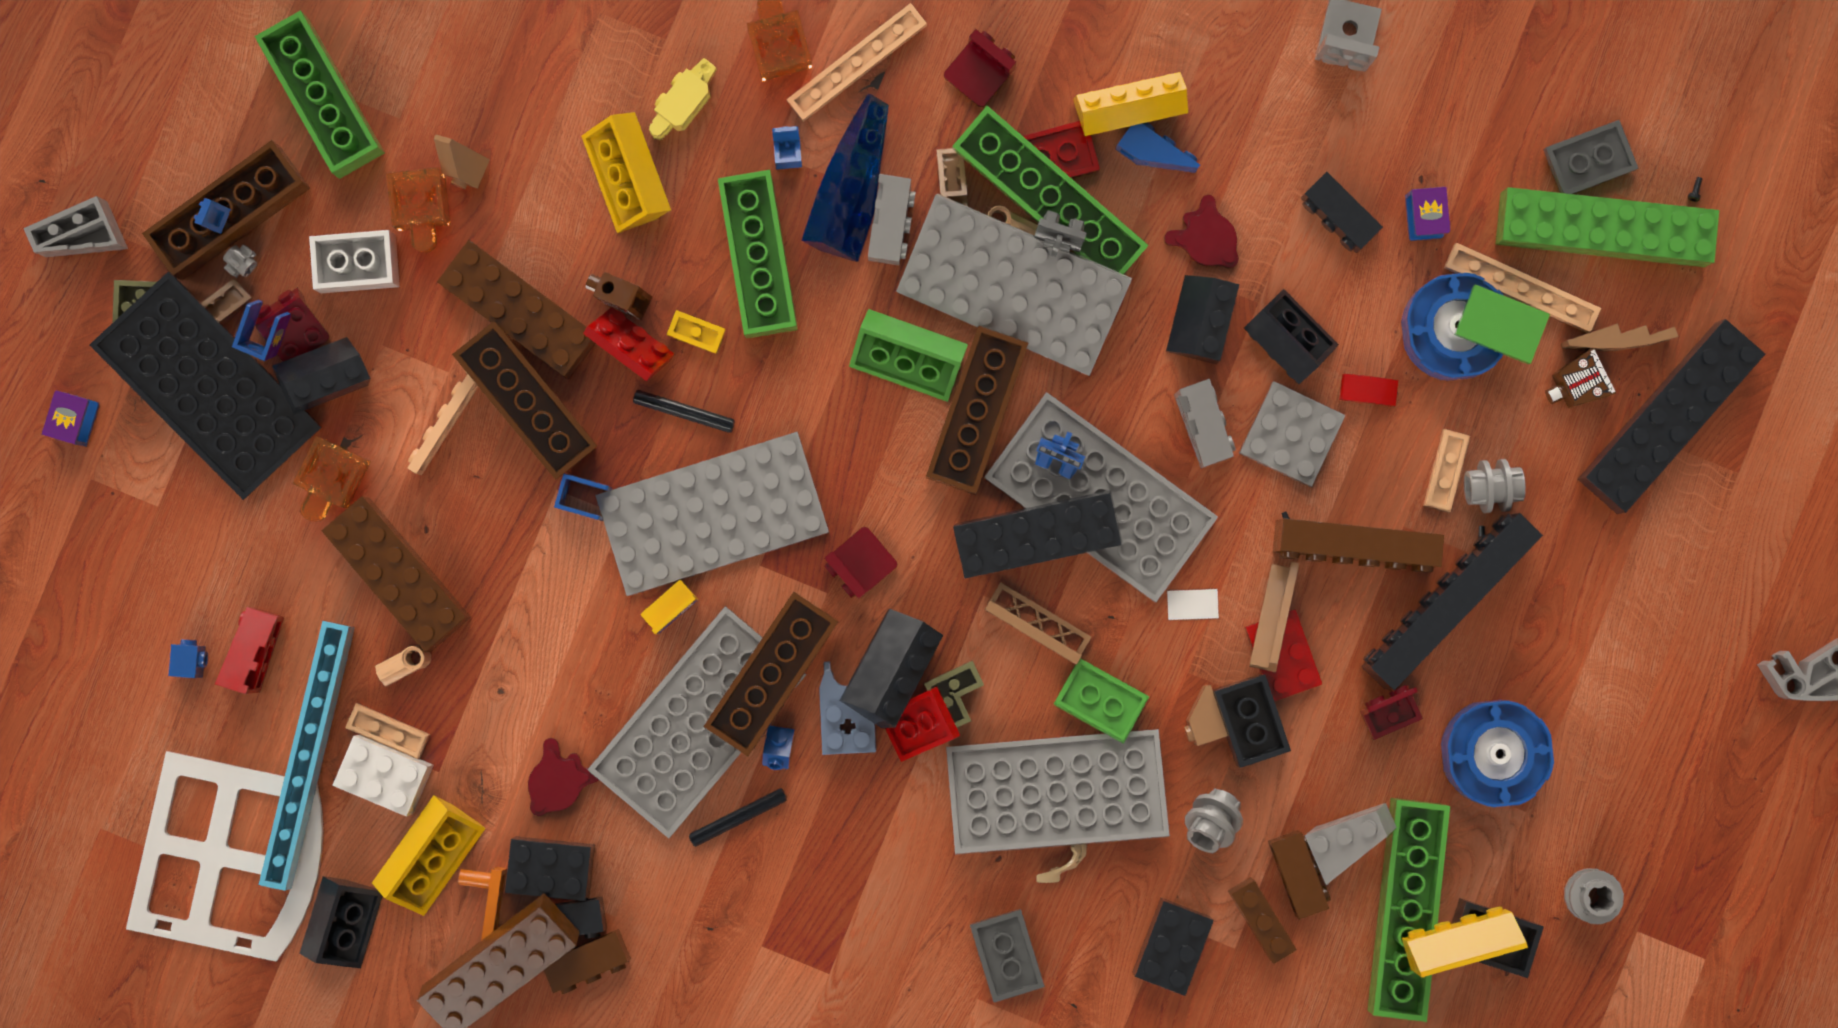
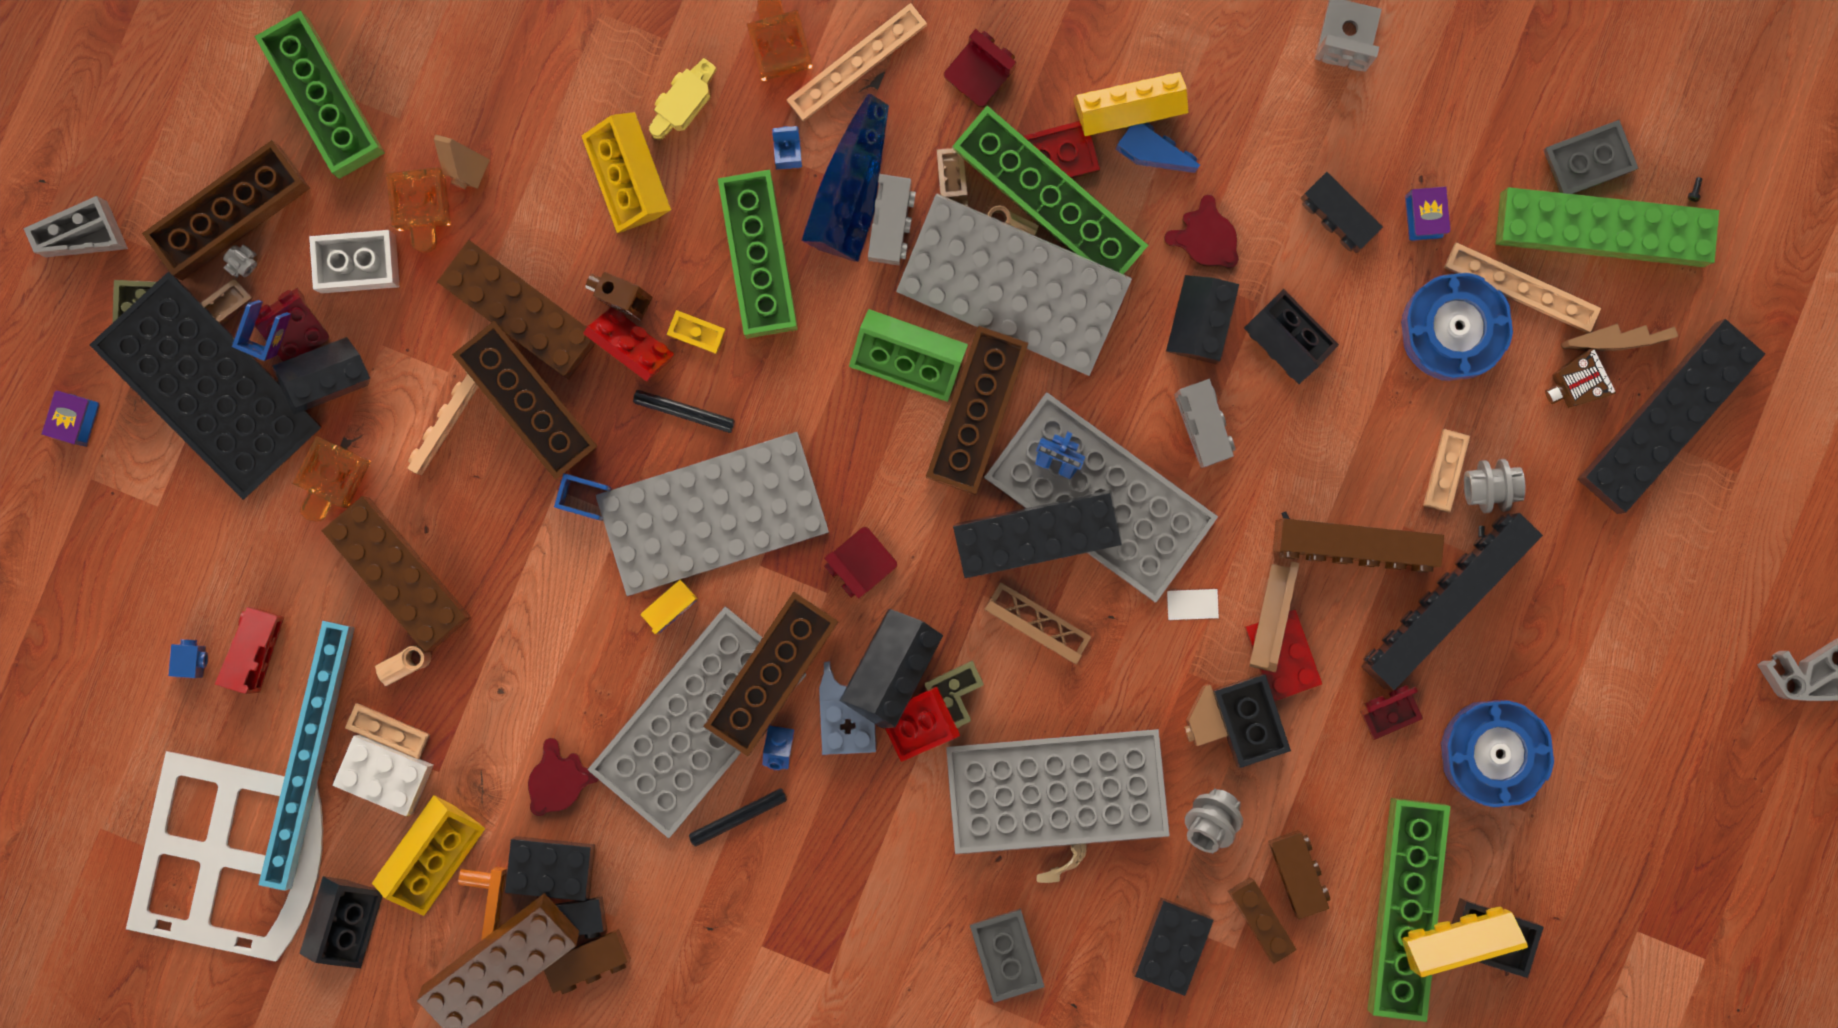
blue tile [194,198,231,234] -> none
dark grey hips [1034,211,1086,257] -> none
bright green tile [1054,658,1149,744] -> none
light grey plate [1239,381,1345,487] -> none
light grey wedge [1305,803,1397,885] -> none
red slope [1339,374,1399,407] -> none
bright green tile [1454,284,1550,365] -> none
light grey piece [1564,868,1624,924] -> none

